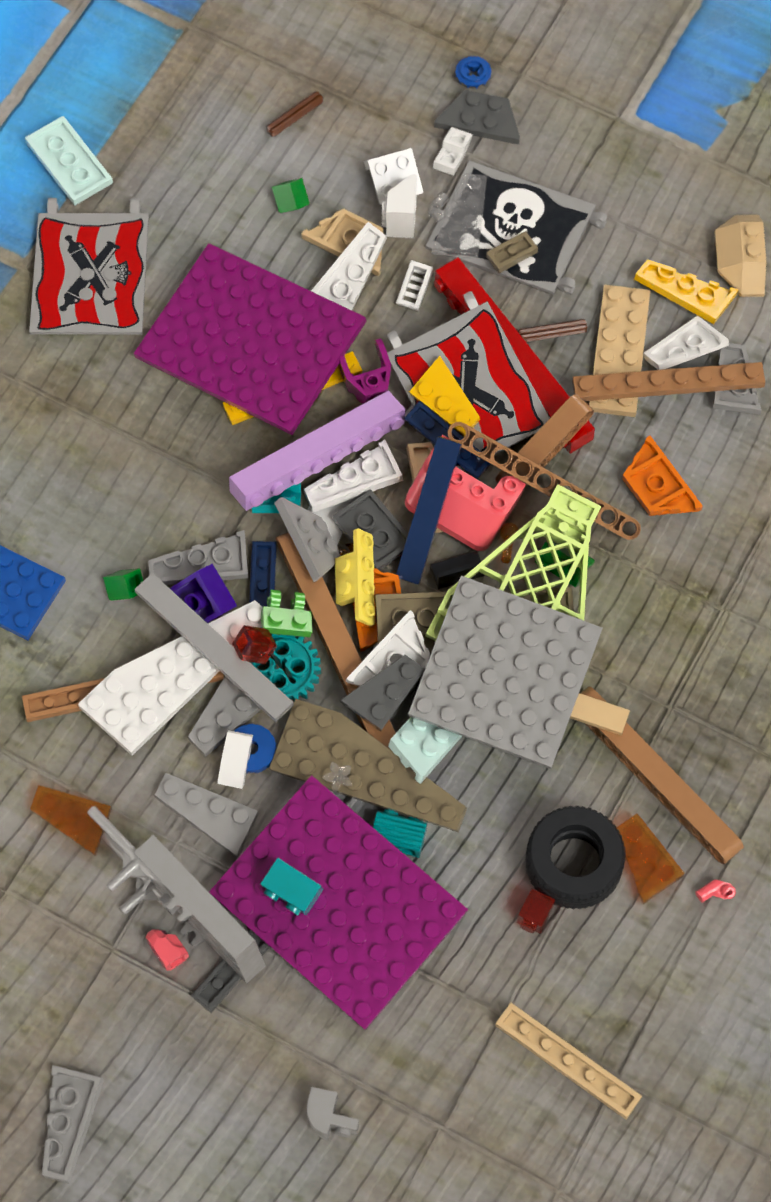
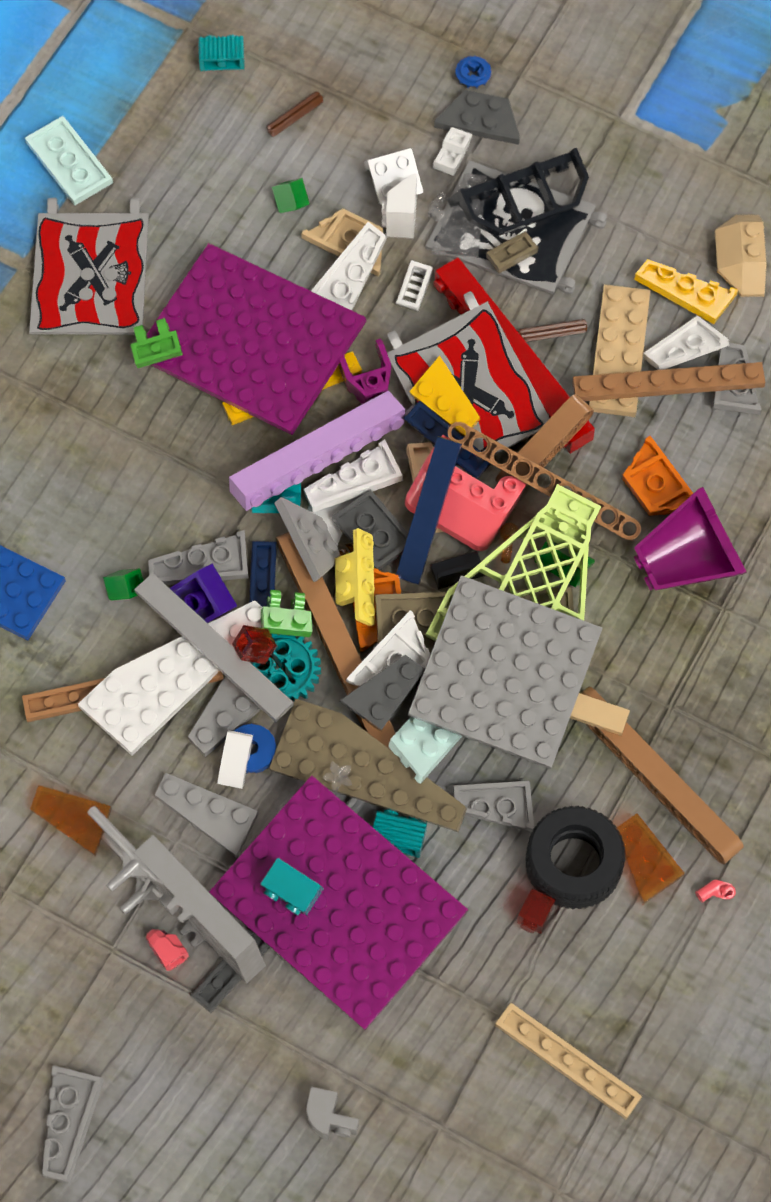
none -> bright green plate [130,318,183,368]
none -> teal brick [199,35,245,71]
none -> black plate [447,148,589,237]
none -> light grey wing [453,781,534,832]
none -> magenta cone [634,487,747,591]

